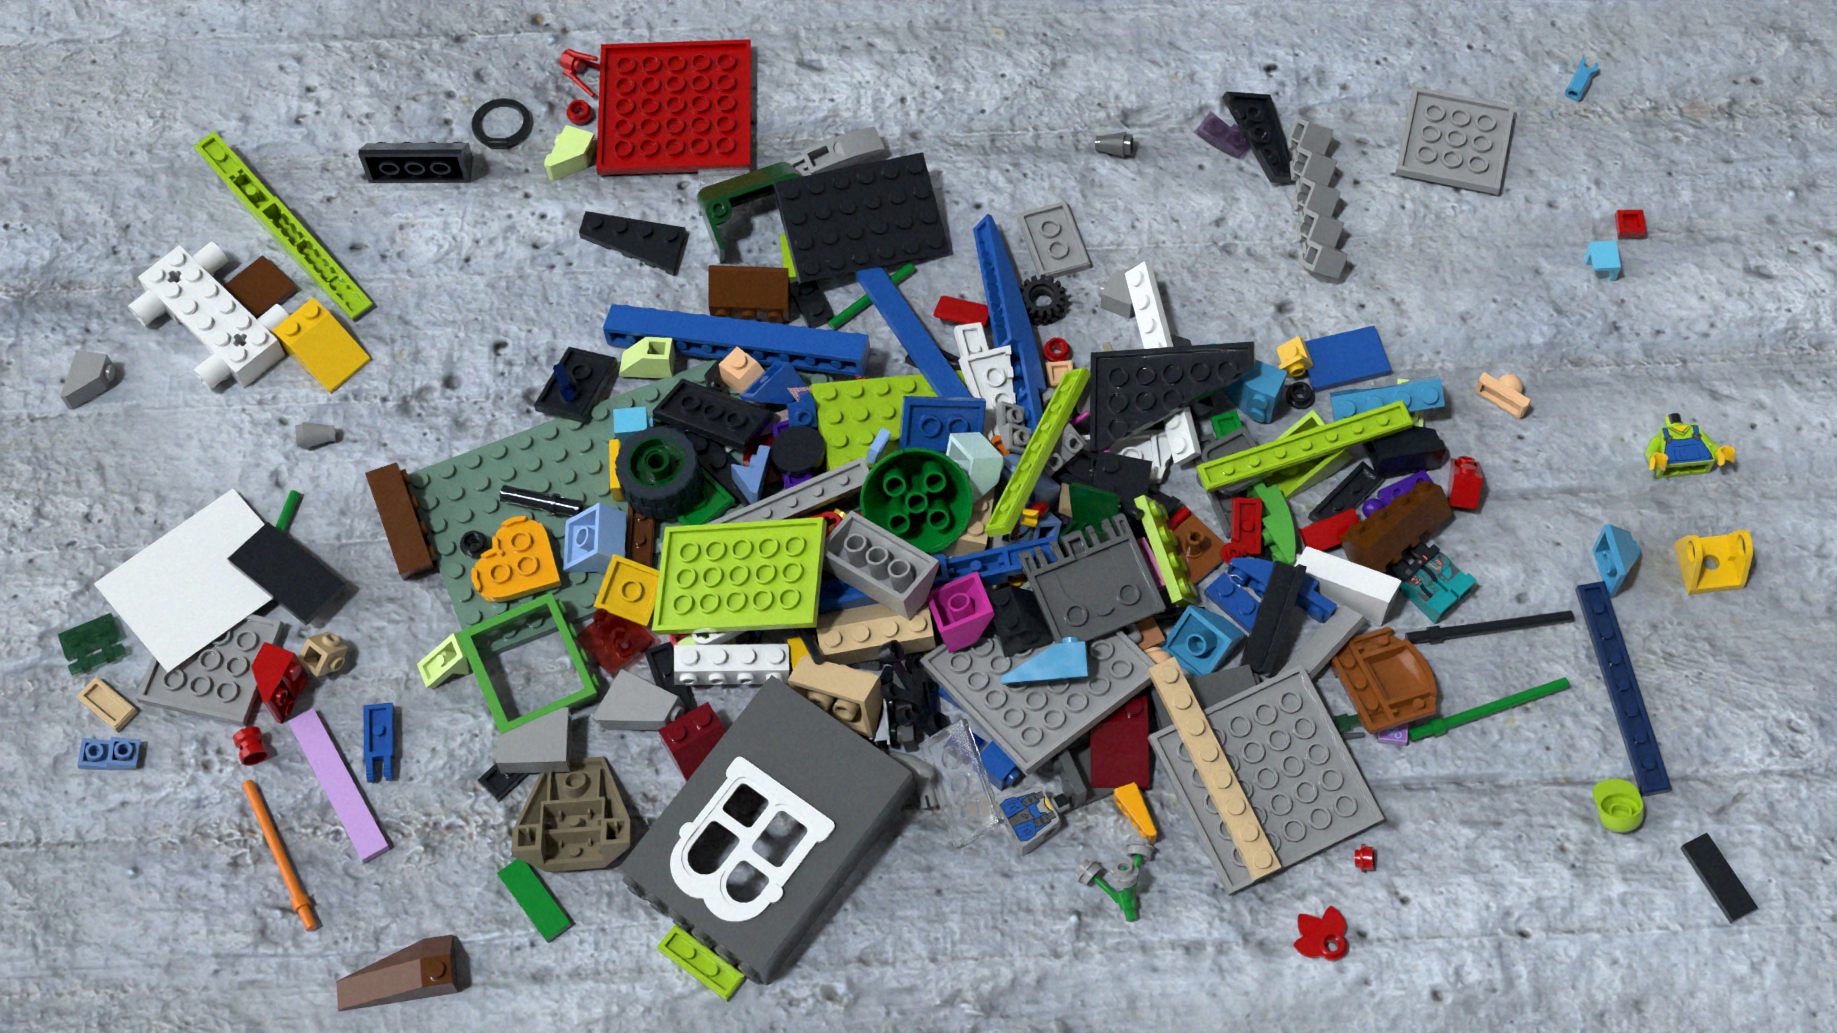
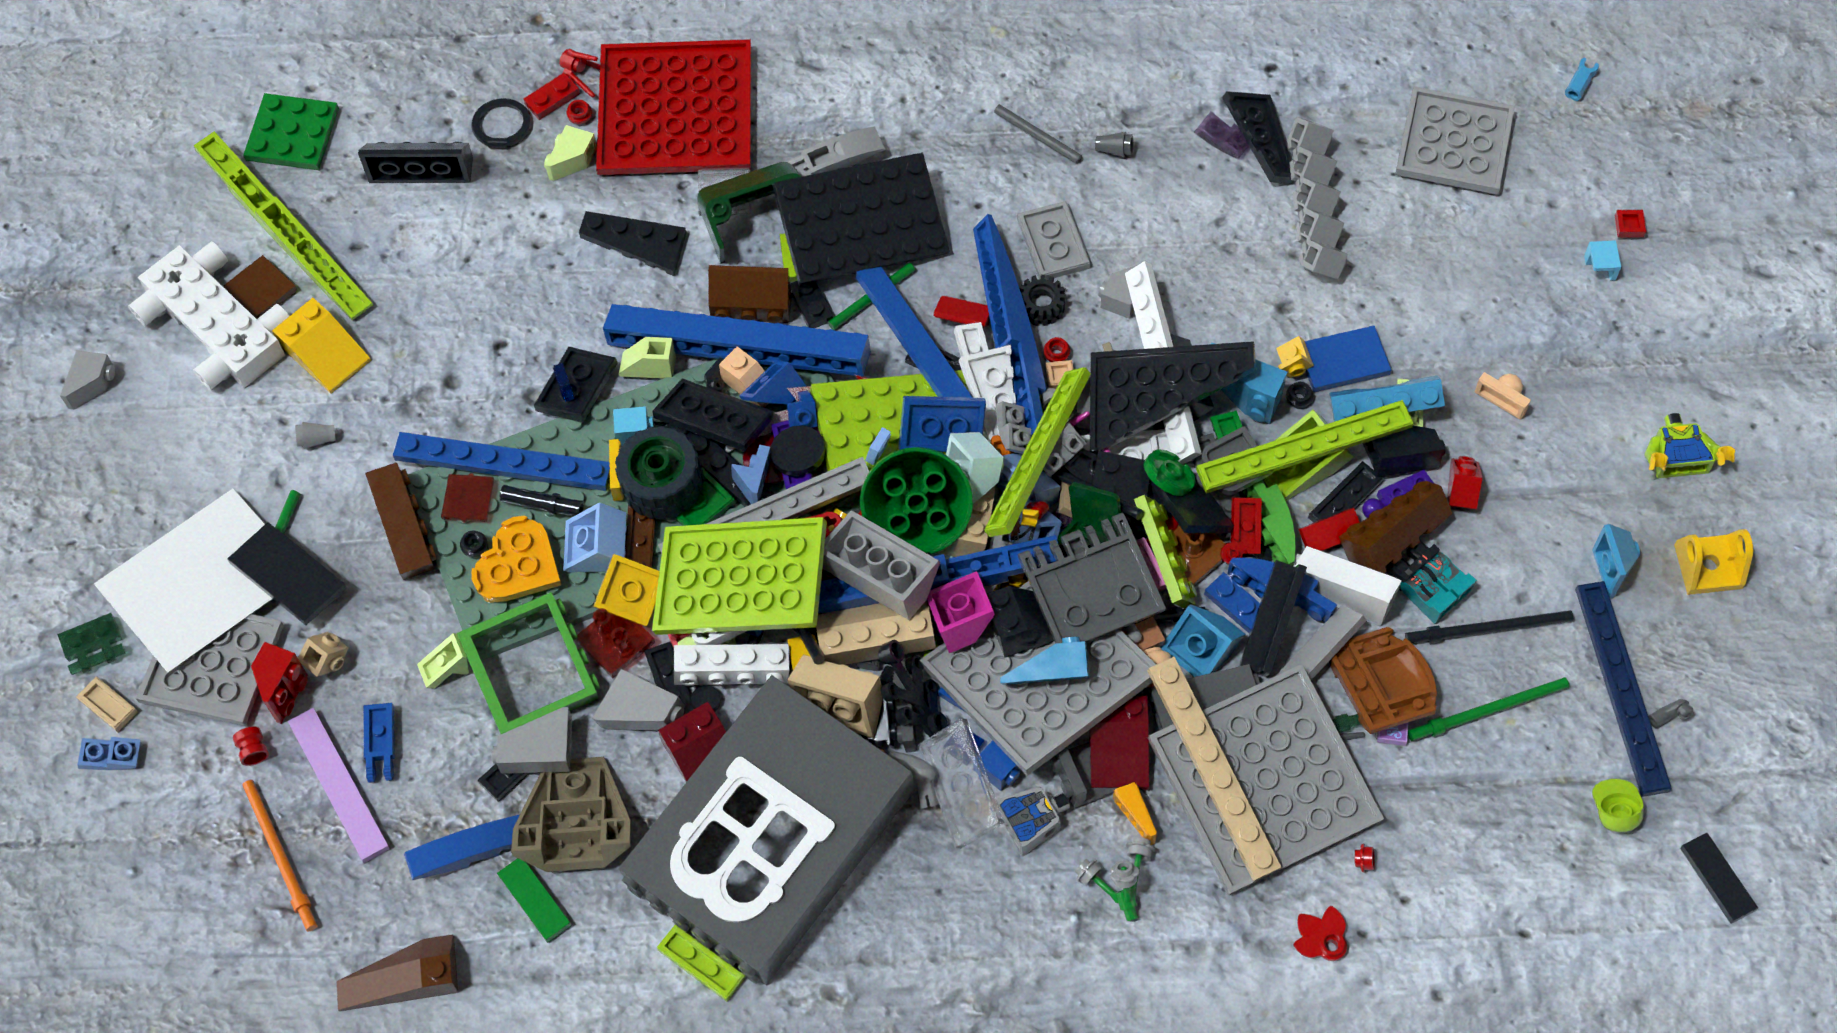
none -> green plate [243,93,339,171]
none -> blue plate [393,432,610,491]
none -> blue slope [404,814,520,880]
none -> clear red piece [441,473,494,523]
none -> red plate [523,73,580,120]
none -> black tile [691,685,720,712]
none -> dark grey bar [994,104,1082,164]
none -> green tile [1144,449,1195,496]
none -> black tile [1149,474,1234,533]
none -> dark grey arm [1648,699,1693,728]

